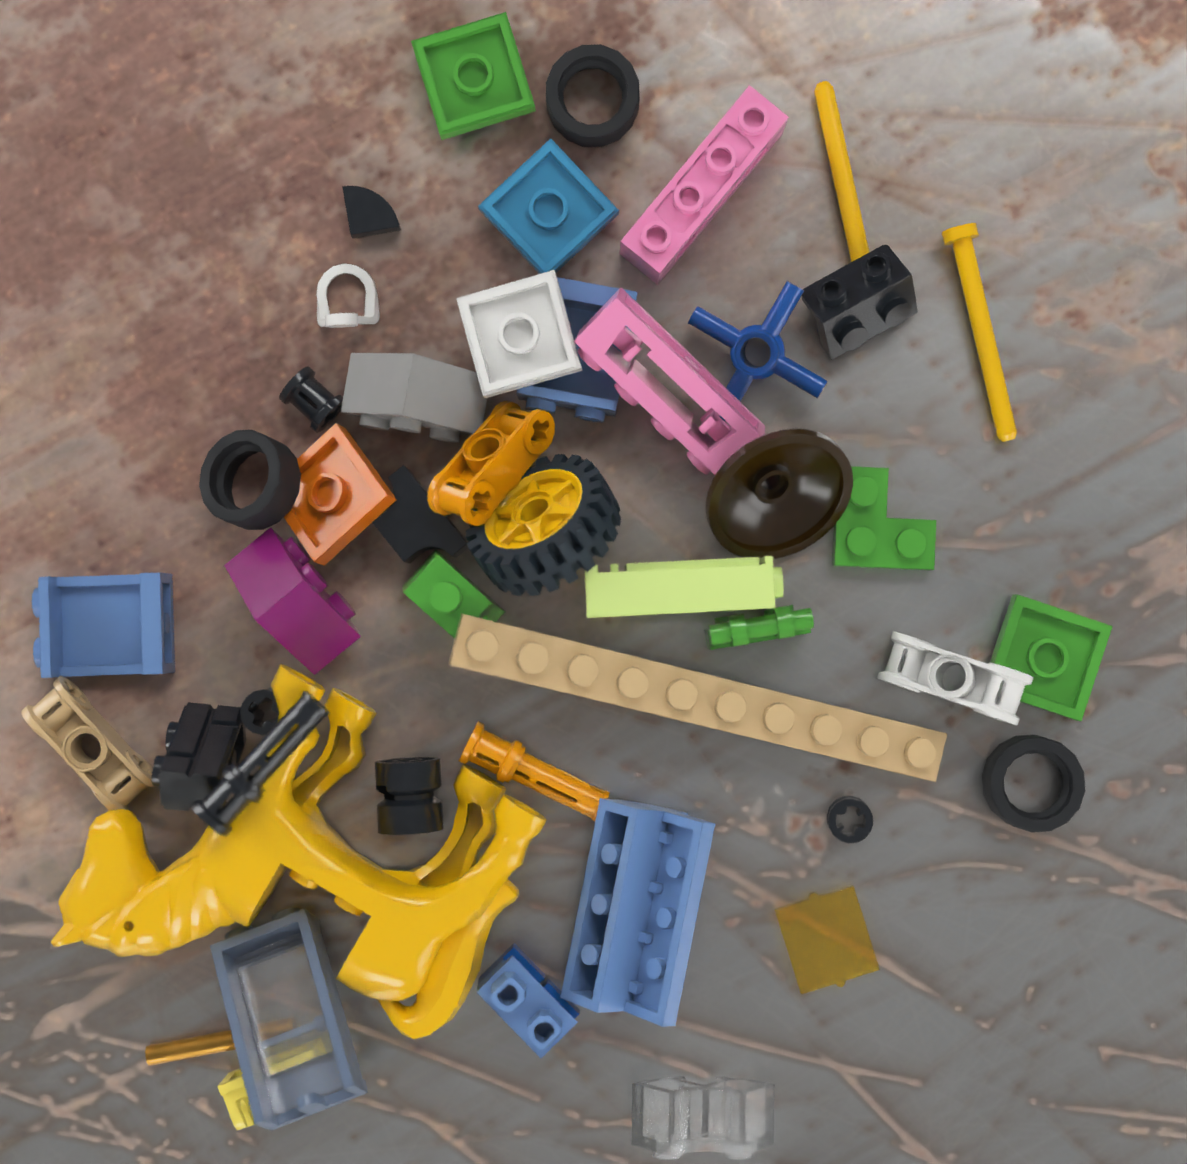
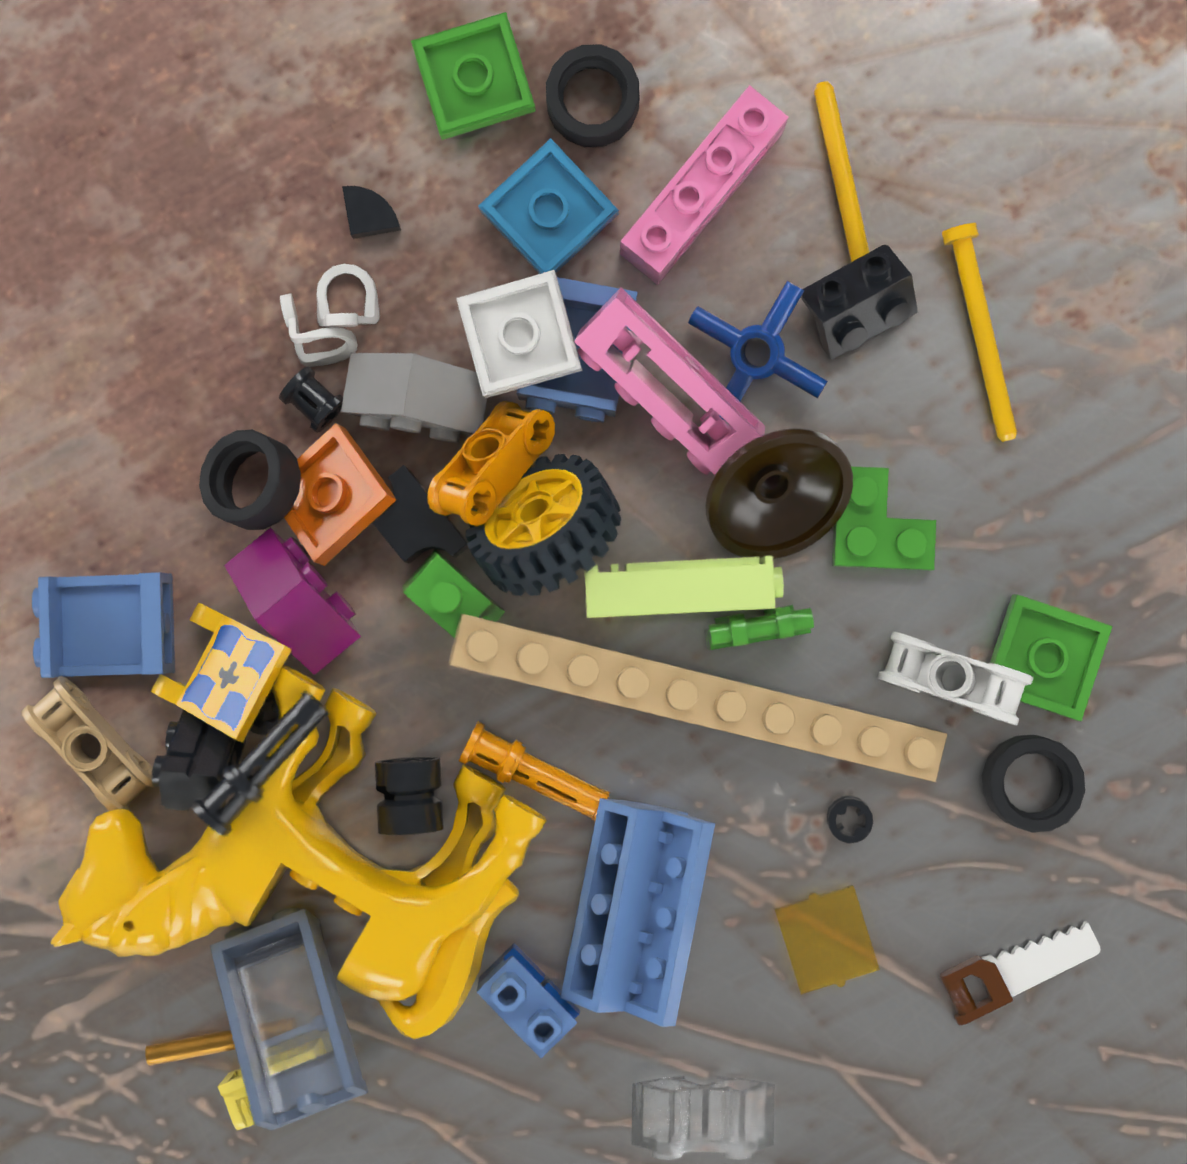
none -> yellow flag [151,603,292,743]
none -> white piece [280,293,358,367]
none -> piece [940,921,1101,1025]

